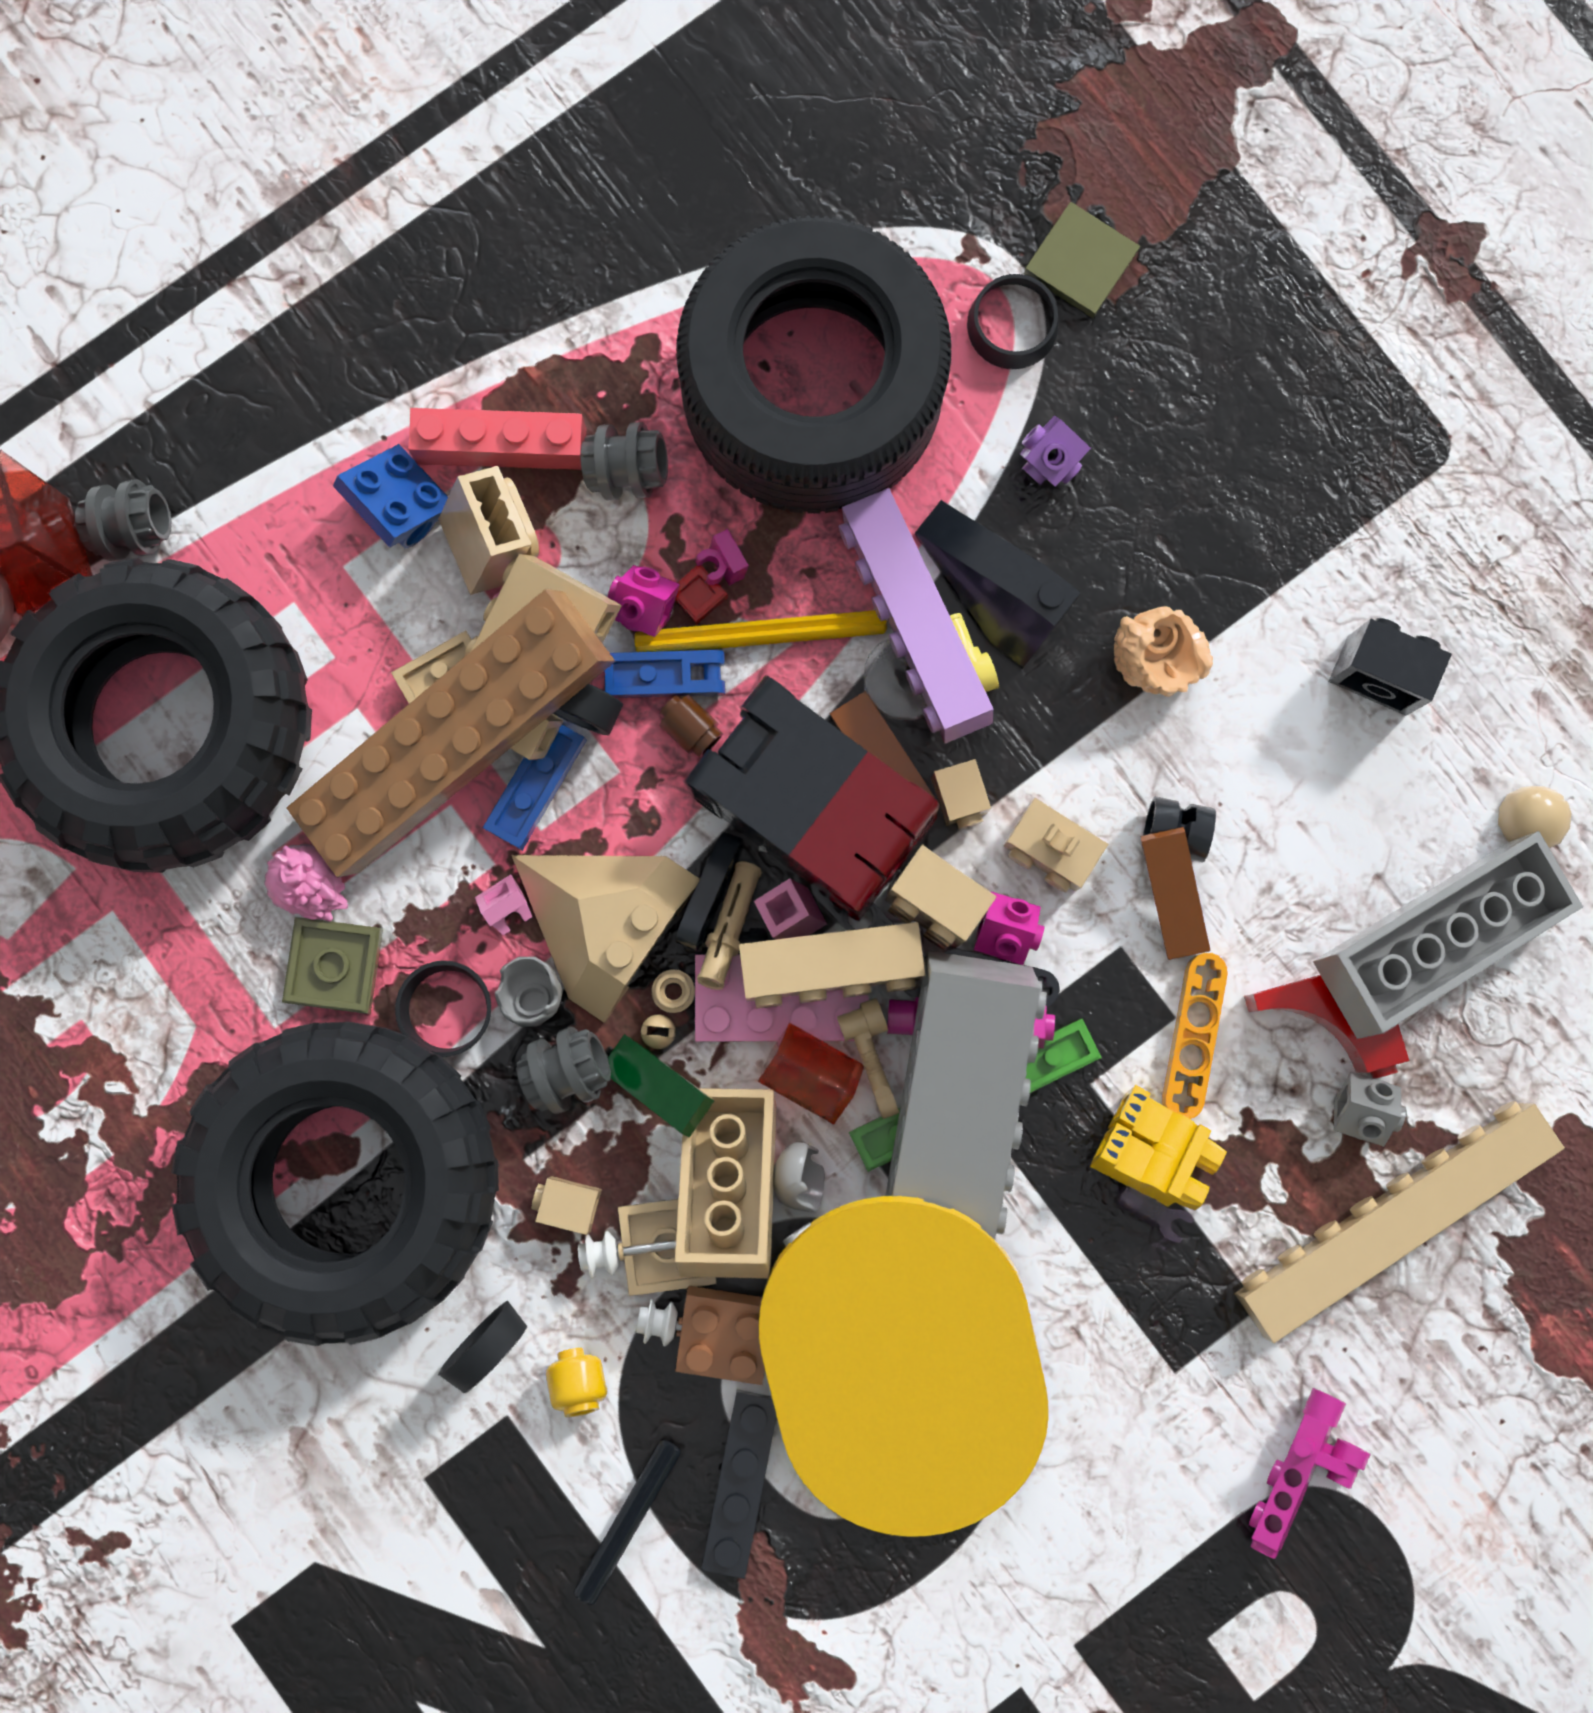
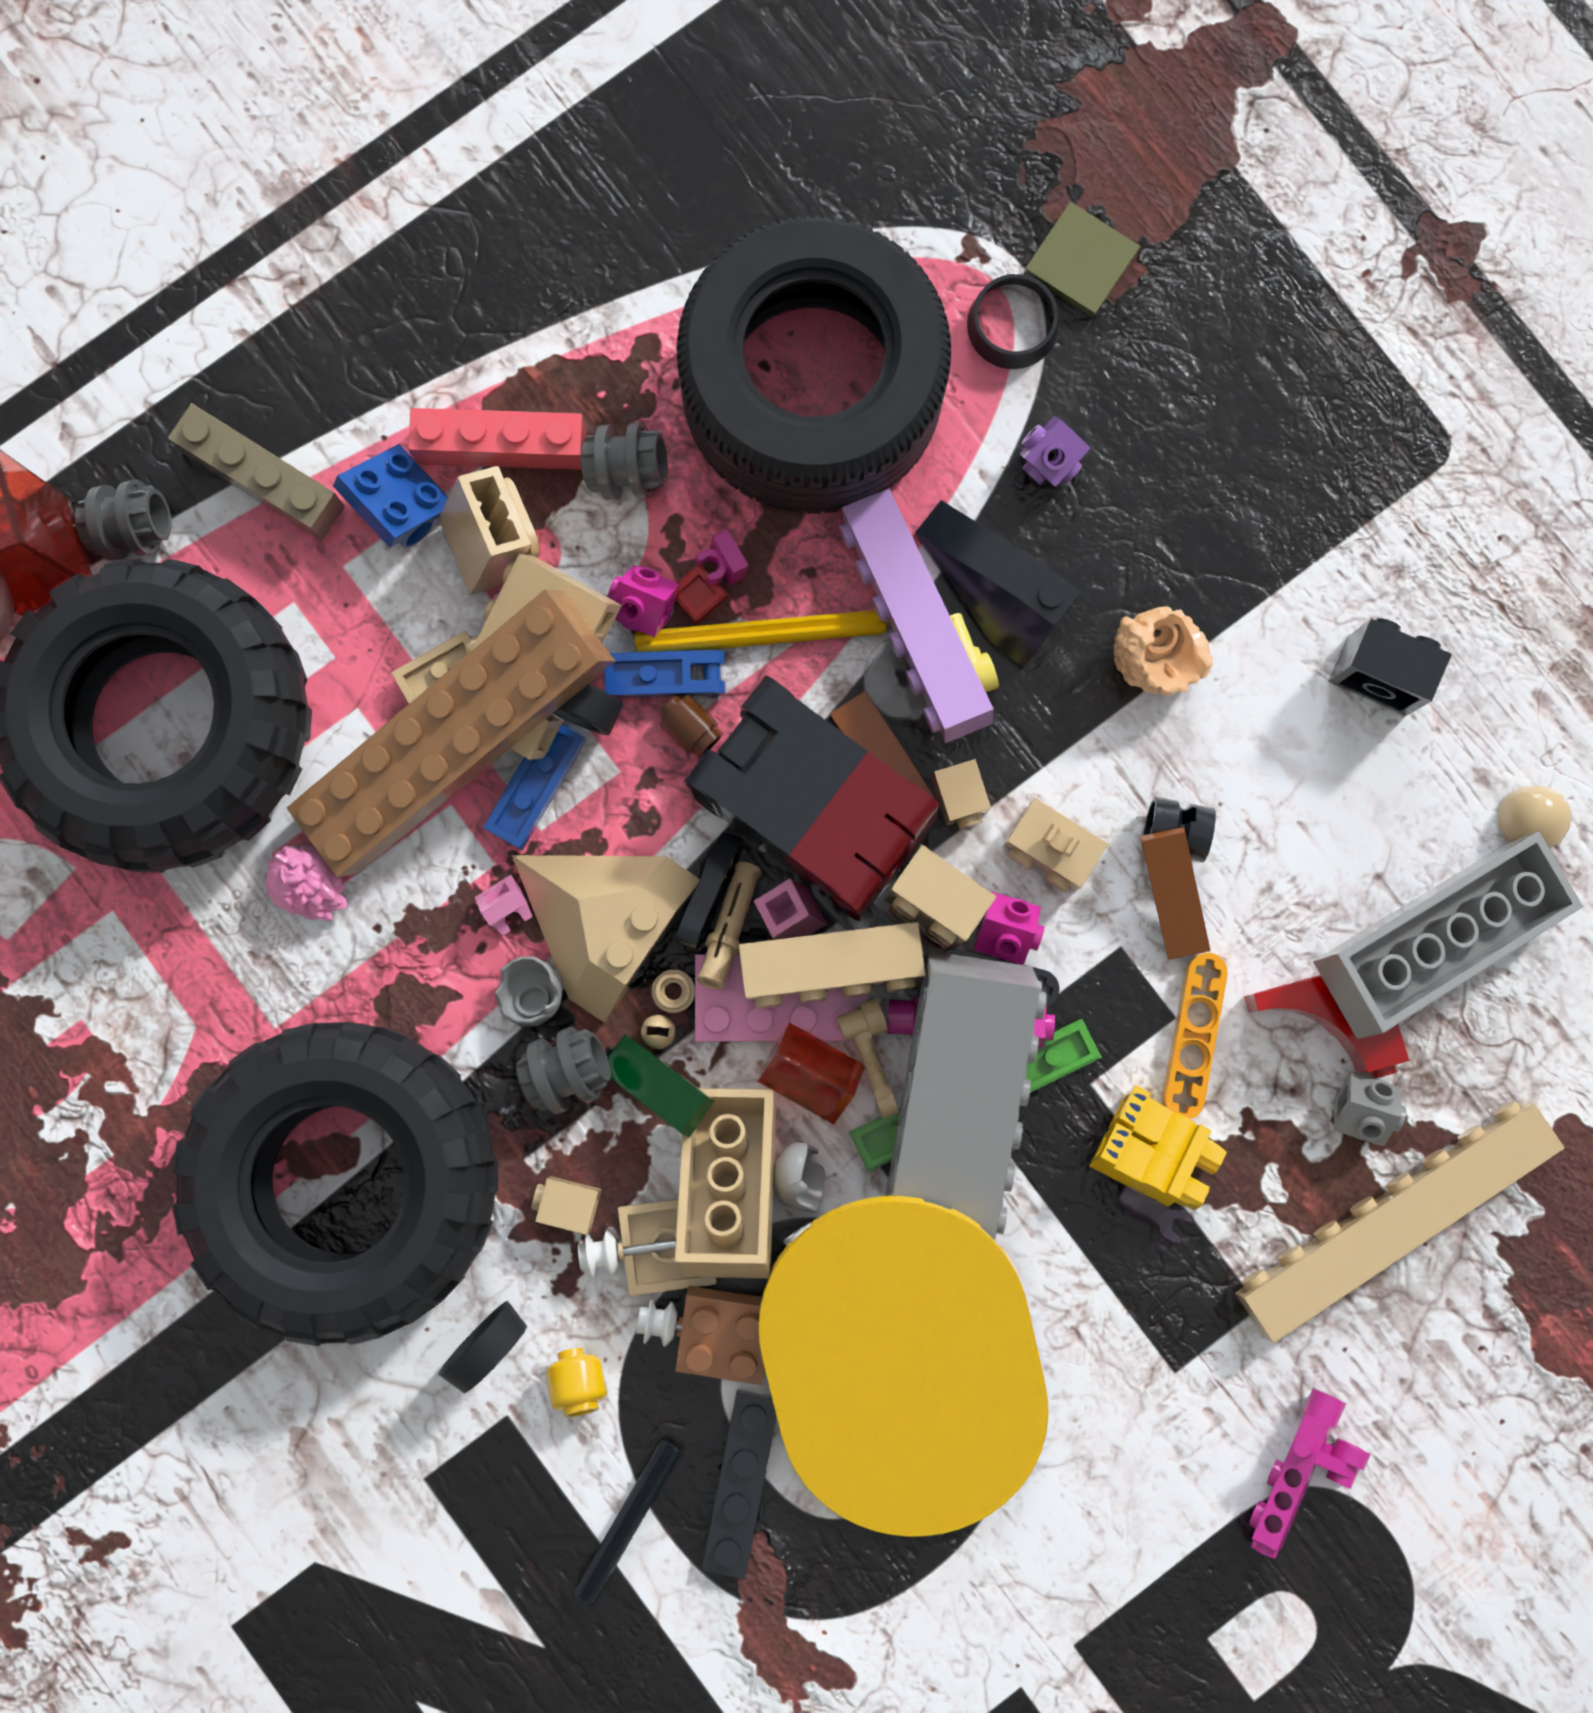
olive tile [282,917,383,1014] -> none
black tyre [395,961,491,1057] -> none
none -> dark tan brick [168,403,345,541]

